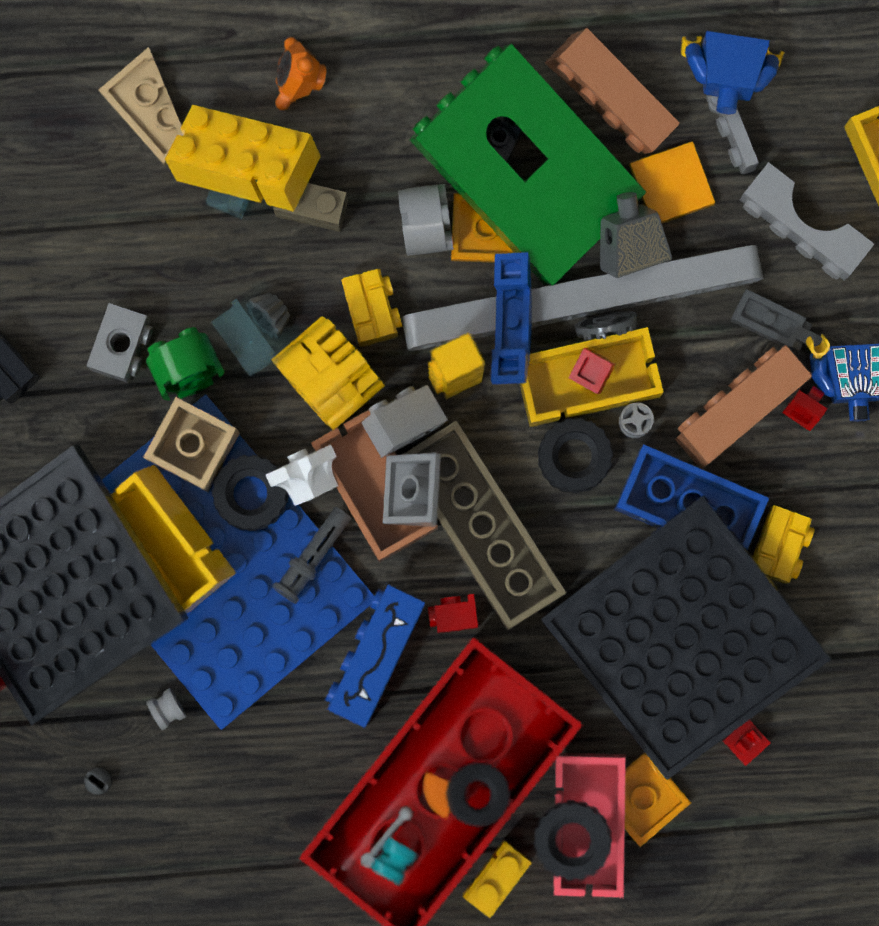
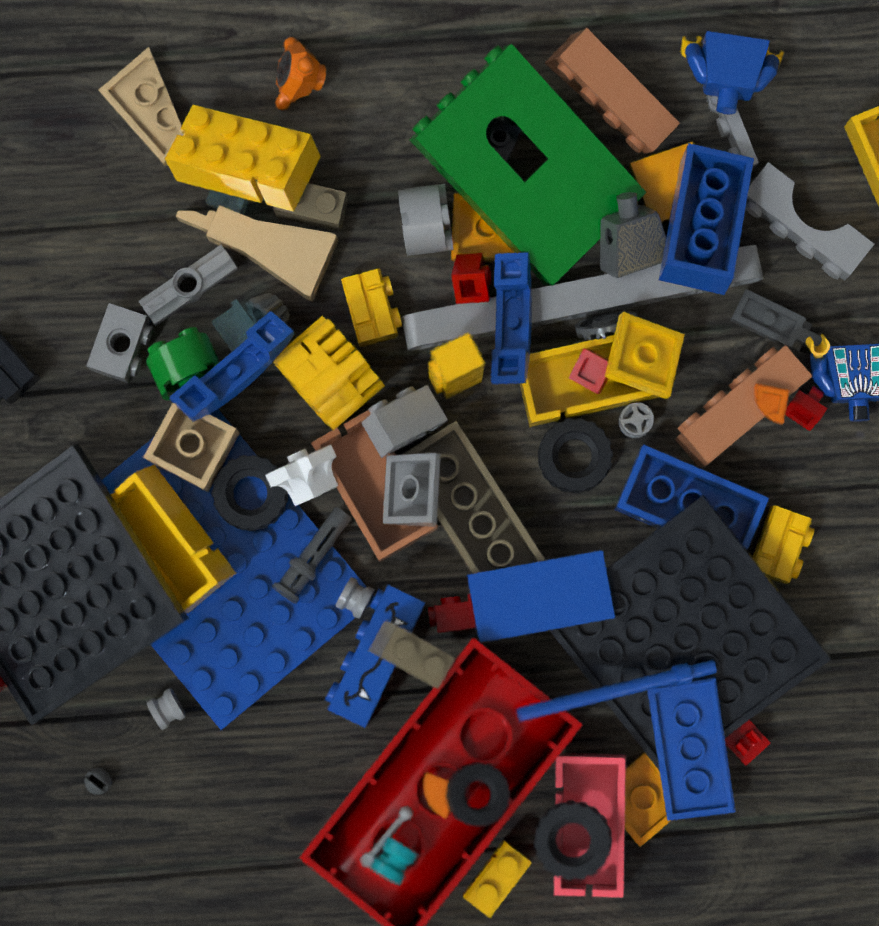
none -> light grey piece [138,245,238,326]
none -> blue slope [169,311,294,421]
none -> tan piece [176,205,338,302]
none -> light grey wheel [335,577,375,619]
none -> dark tan brick [368,620,455,689]
none -> red brick [451,253,492,304]
none -> blue tile [467,550,615,643]
none -> blue bar [517,660,717,722]
none -> yellow plate [604,312,685,399]
none -> blue tile [647,676,736,821]
none -> blue brick [659,143,754,295]
none -> orange tile [754,384,789,425]

